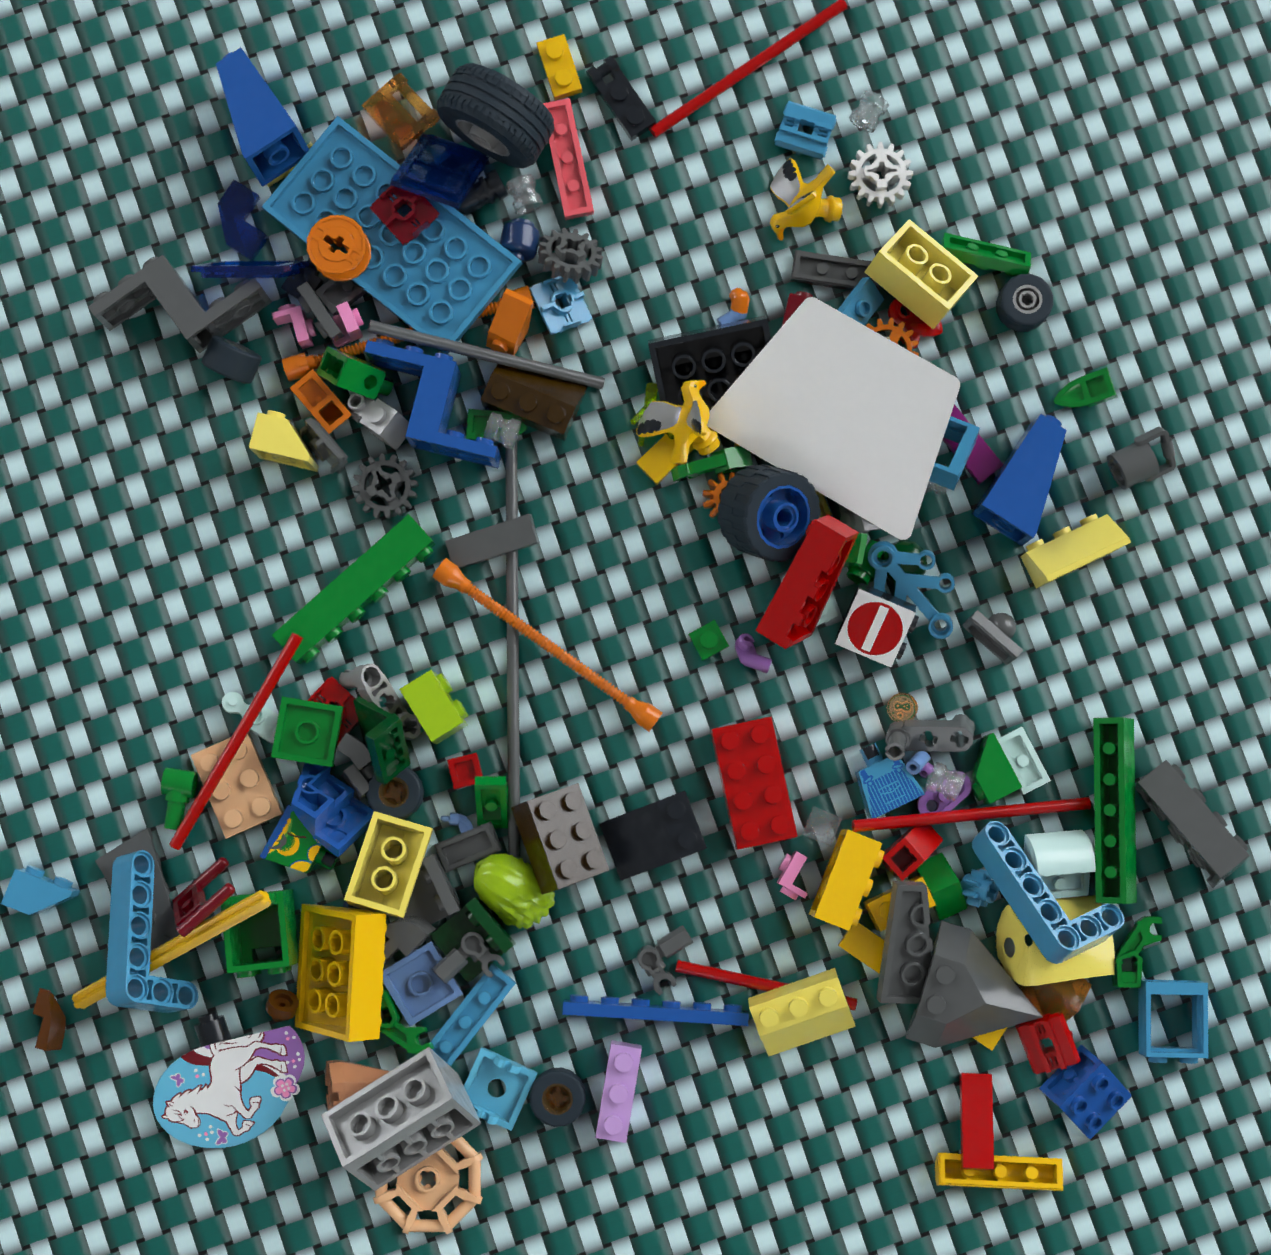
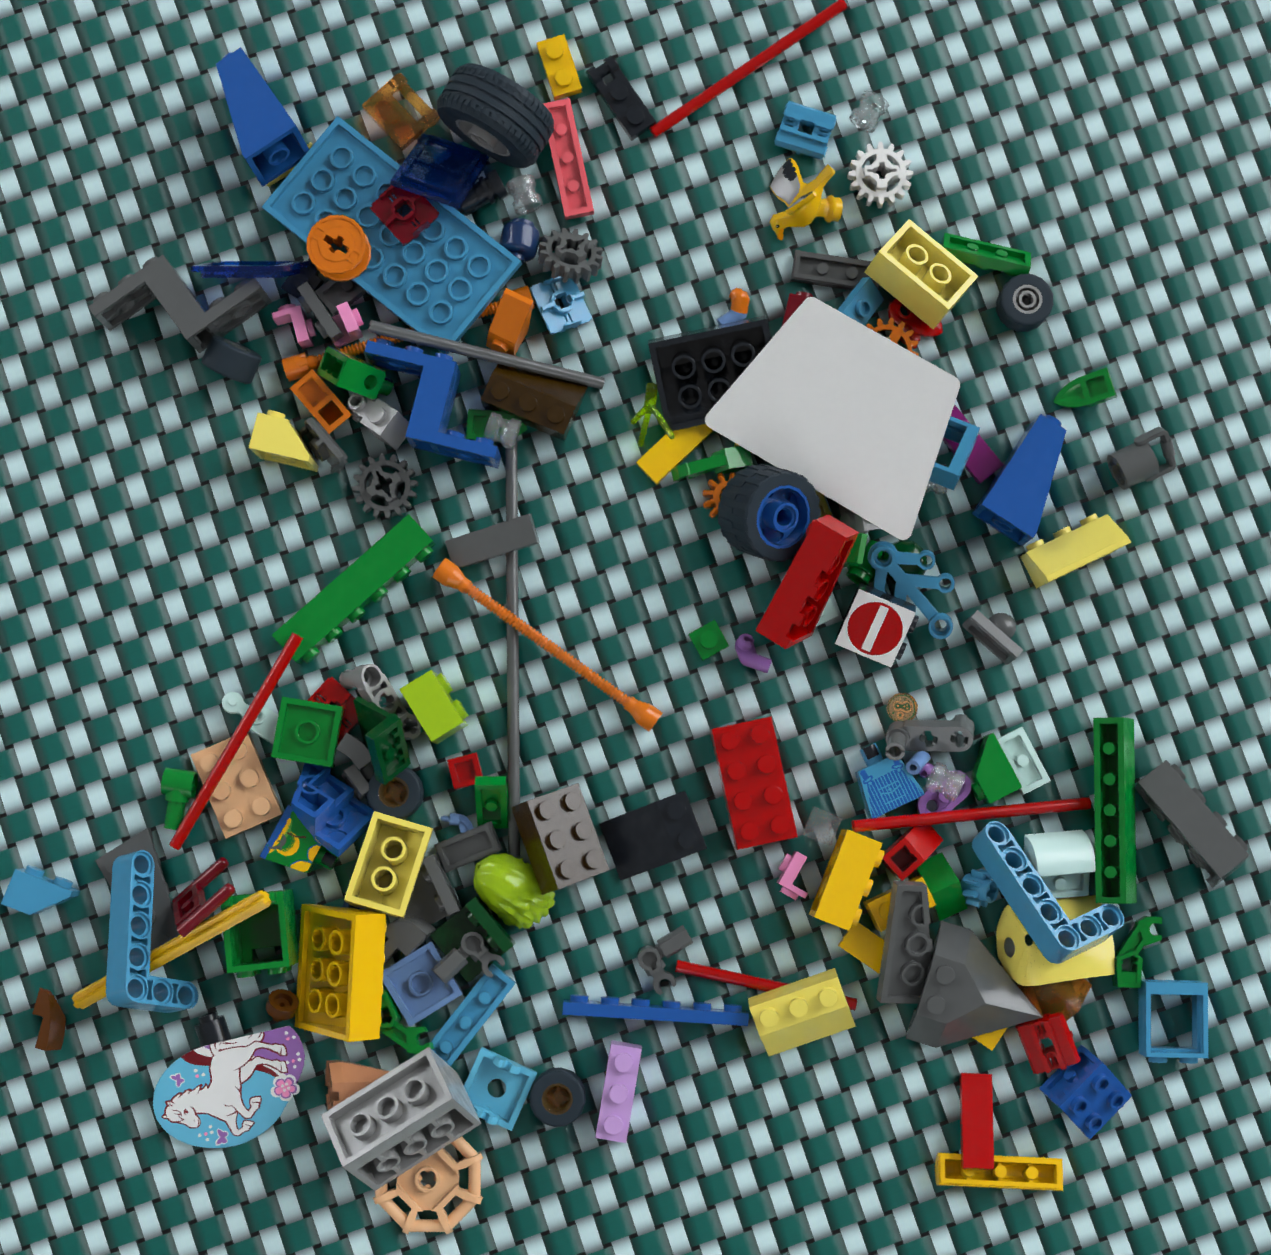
clear blue tile [218,180,269,262] -> none
yellow animal [636,380,720,465] -> none

